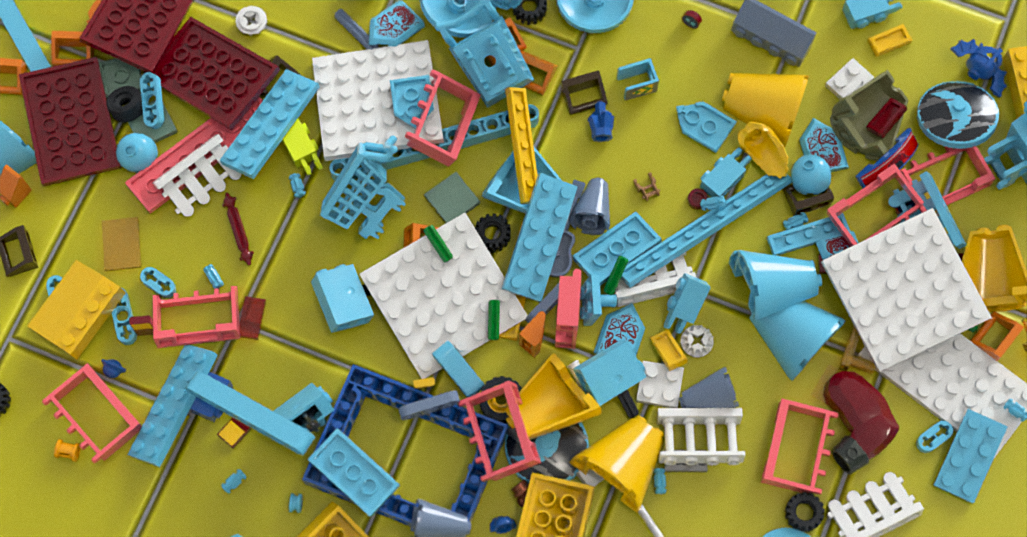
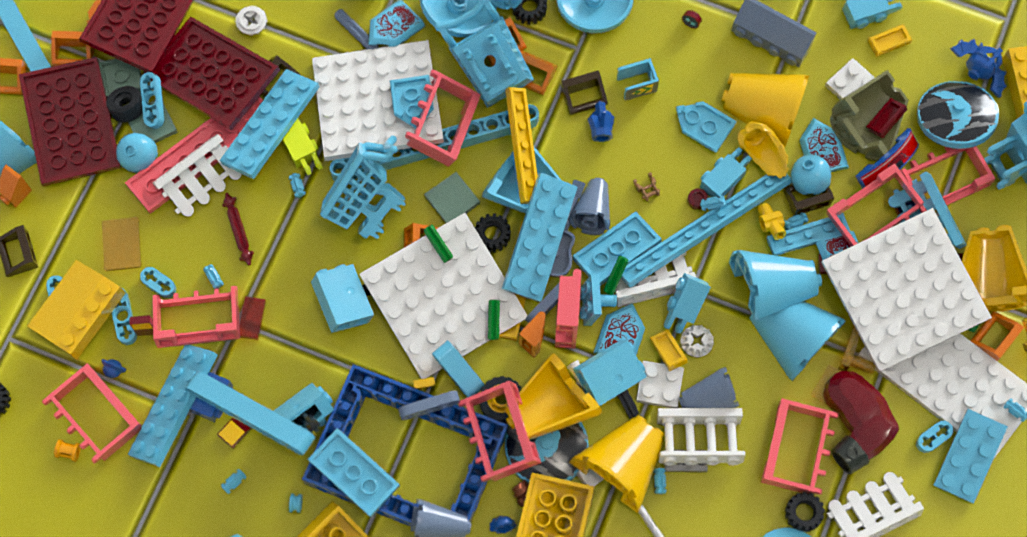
none -> yellow axle [757,203,786,240]

